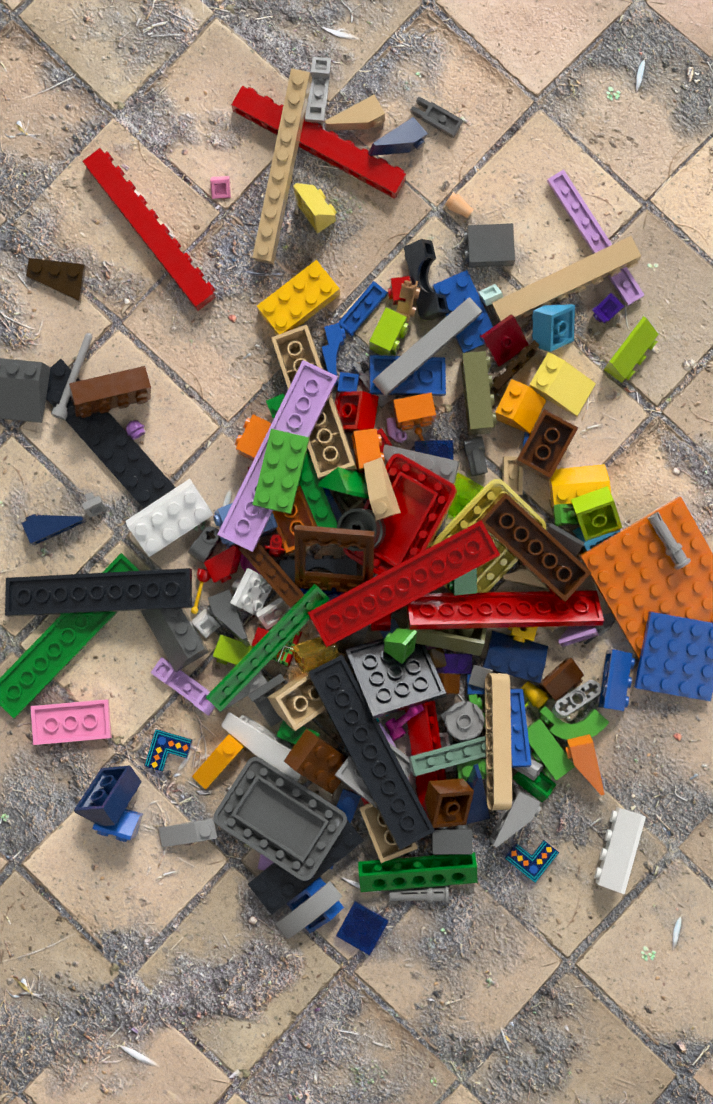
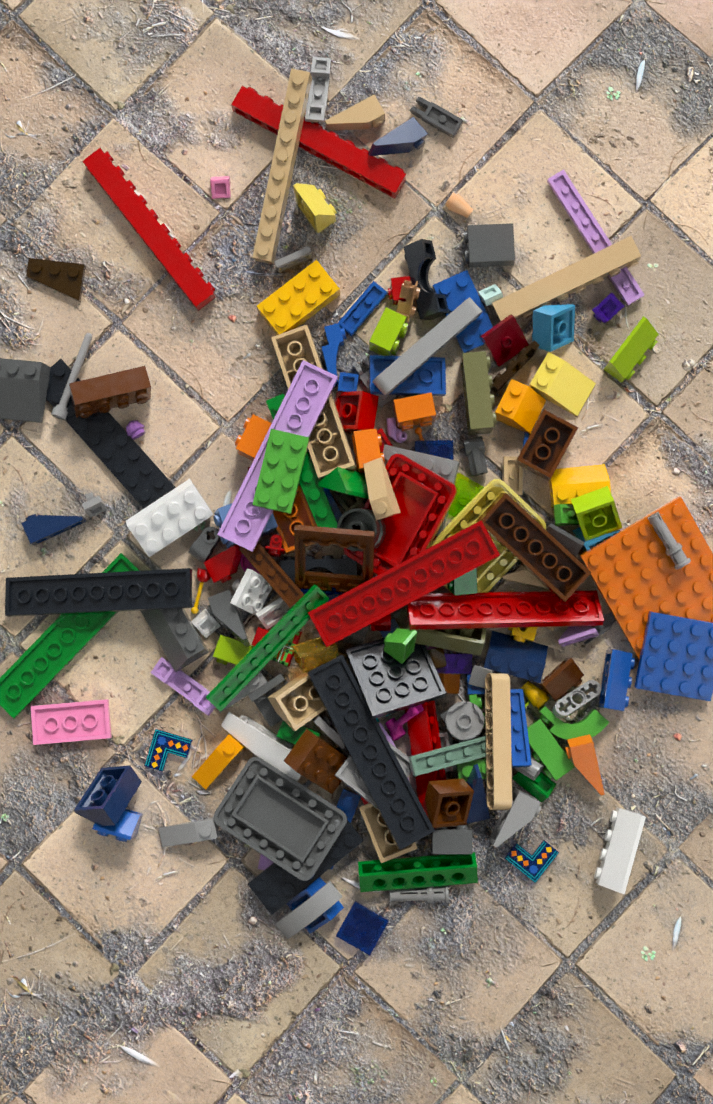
none -> light grey tile [274,246,312,273]
none -> light grey plate [314,716,345,749]

